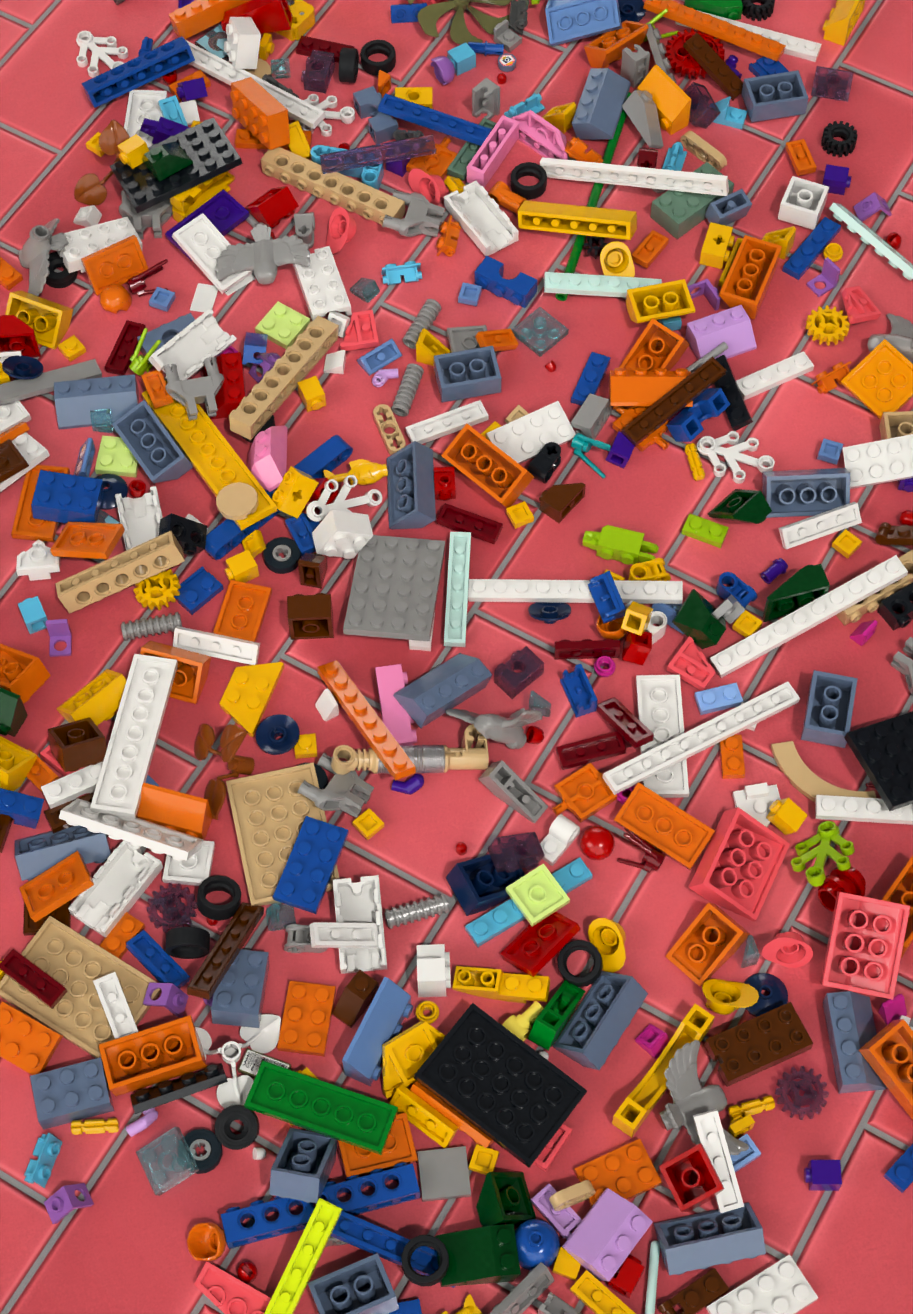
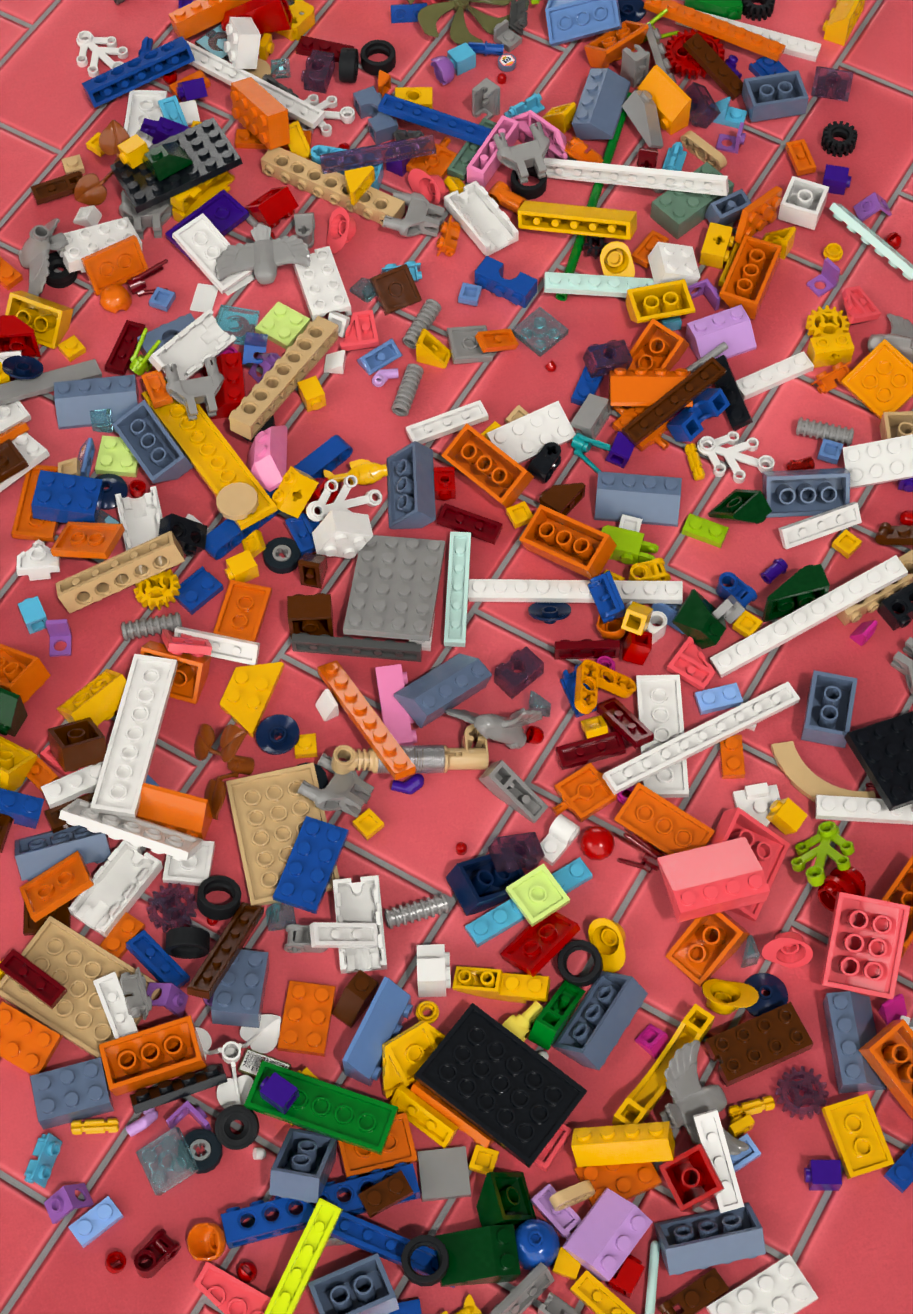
tan beam [373,404,406,455] -> none
sand blue brick [434,346,502,403] -> none
blue plate [782,217,841,280] -> none
none -> reddish brown plate [30,171,83,205]
none -> tan plate [58,457,80,476]
none -> tan plate [61,154,85,175]
none -> light blue plate [68,1196,124,1248]
none -> red hinge [105,1251,126,1274]
none -> light grey hinge [120,967,152,1020]
none -> dark red piece [134,1229,181,1278]
none -> coral wing [161,629,212,657]
none -> medium lavender bracket [166,1100,212,1131]
none -> clear light blue tile [216,305,260,346]
none -> dark purple brick [260,1072,300,1115]
none -> dark grey plate [291,633,422,662]
none -> yellow slope [344,166,375,206]
none -> reddish brown plate [358,1170,413,1218]
none -> reddish brown tile [370,264,422,316]
none -> light grey connector [493,122,550,184]
none -> orange brick [519,504,617,579]
none -> yellow brick [571,1121,675,1167]
none -> light orange beam [574,659,637,715]
none -> yellow plate [580,715,608,739]
none -> clear purple brick [583,340,633,378]
none -> sand blue slope [594,471,682,527]
none -> white plate [619,514,643,532]
none -> white brick [648,242,700,286]
none -> coral slope [657,837,770,923]
none -> medium lavender bracket [716,122,746,154]
none -> orange plate [734,185,783,244]
none -> clear red pin [786,456,815,470]
none -> light grey piece [796,417,854,446]
none -> yellow brick [807,332,854,368]
none -> yellow plate [821,1093,894,1179]

